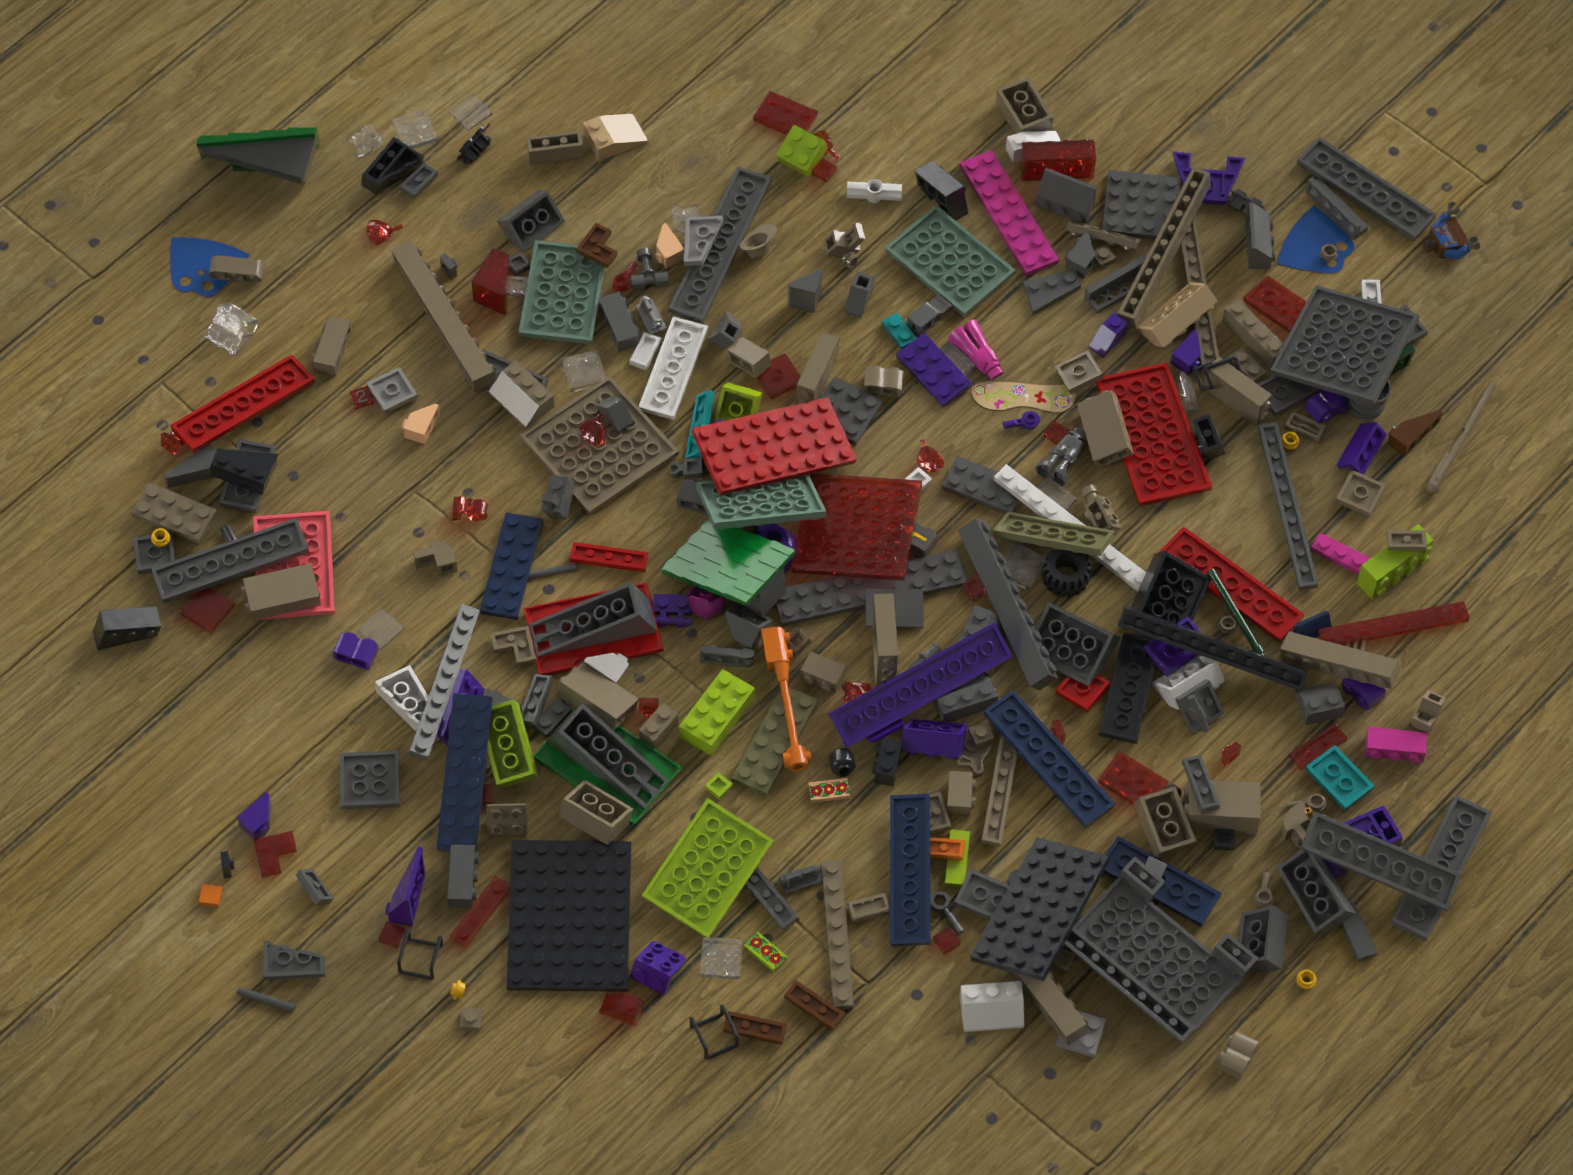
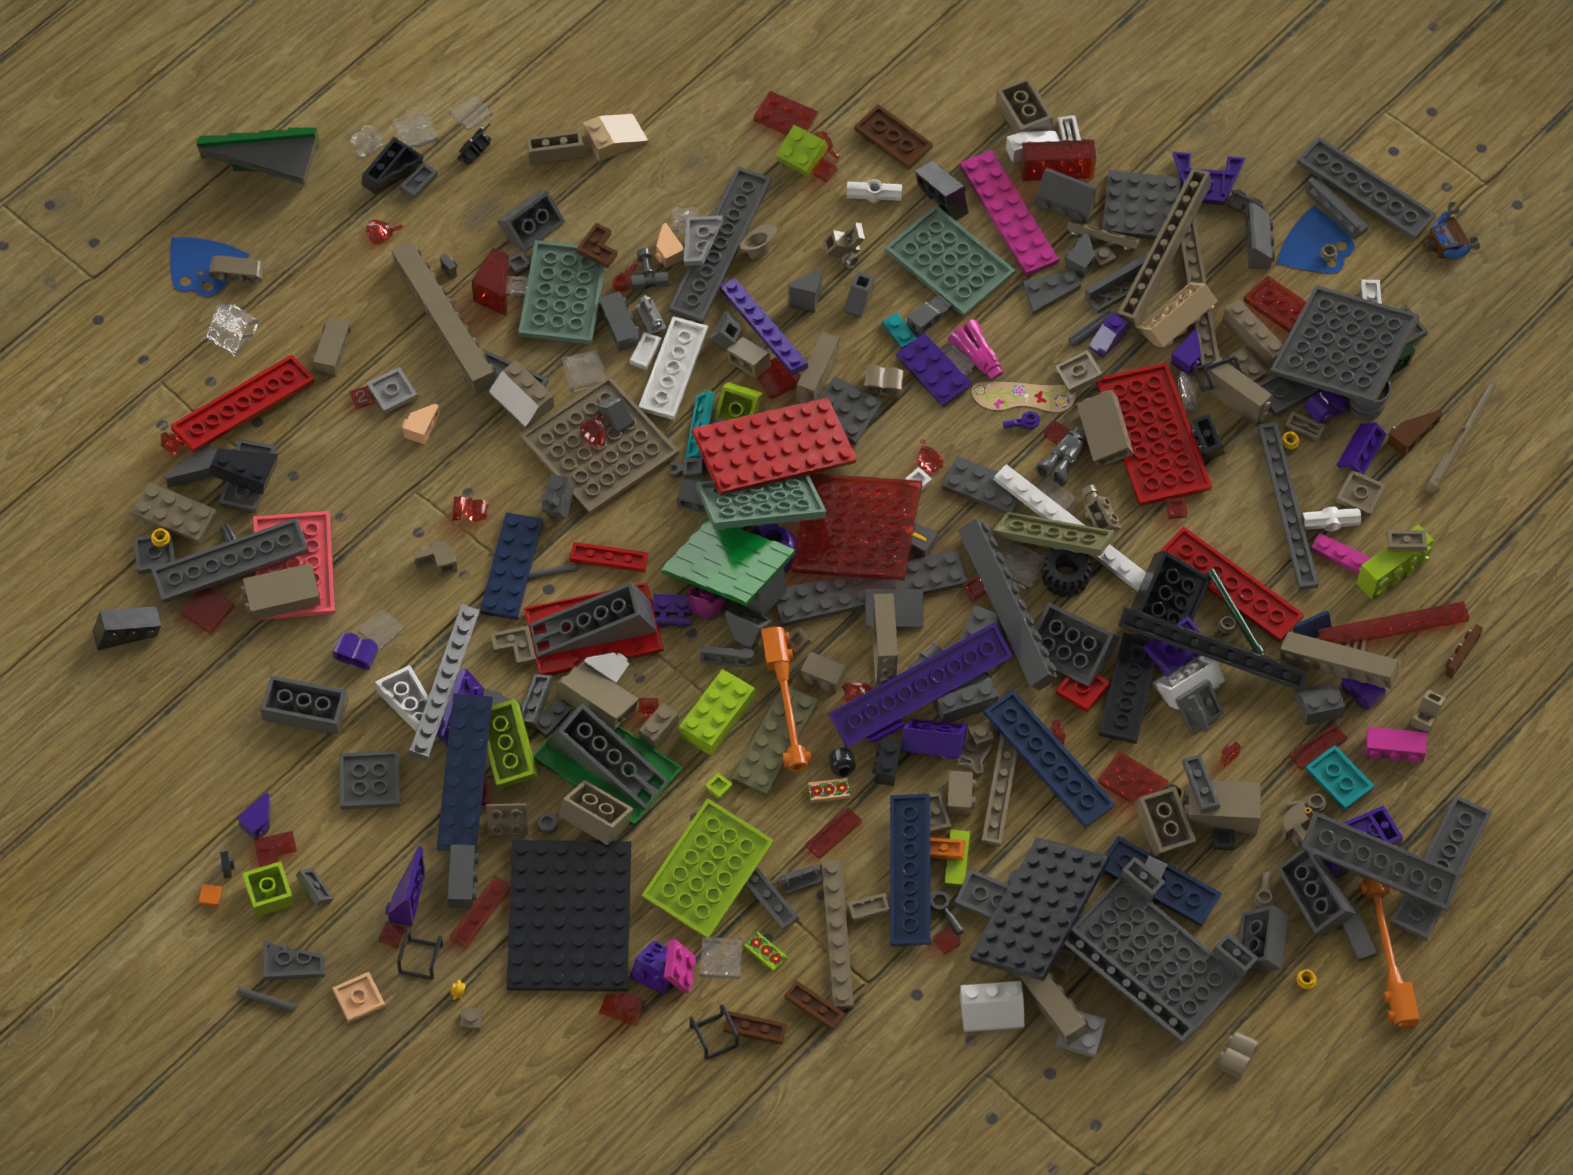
none -> lime brick [242,861,294,917]
none -> dark grey brick [261,676,348,735]
none -> light nougat tile [332,972,386,1024]
none -> dark grey tile [537,813,557,834]
none -> dark pink plate [664,939,696,993]
none -> dark purple plate [720,278,808,376]
none -> clear red tile [805,807,862,859]
none -> reddish brown plate [854,104,933,170]
none -> white tile [1057,115,1082,150]
none -> dark grey axle [1068,310,1113,346]
none -> clear red plate [1166,498,1188,519]
none -> white piece [1302,507,1361,532]
none -> orange bar [1359,877,1420,1028]
none -> reddish brown plate [1445,624,1483,679]

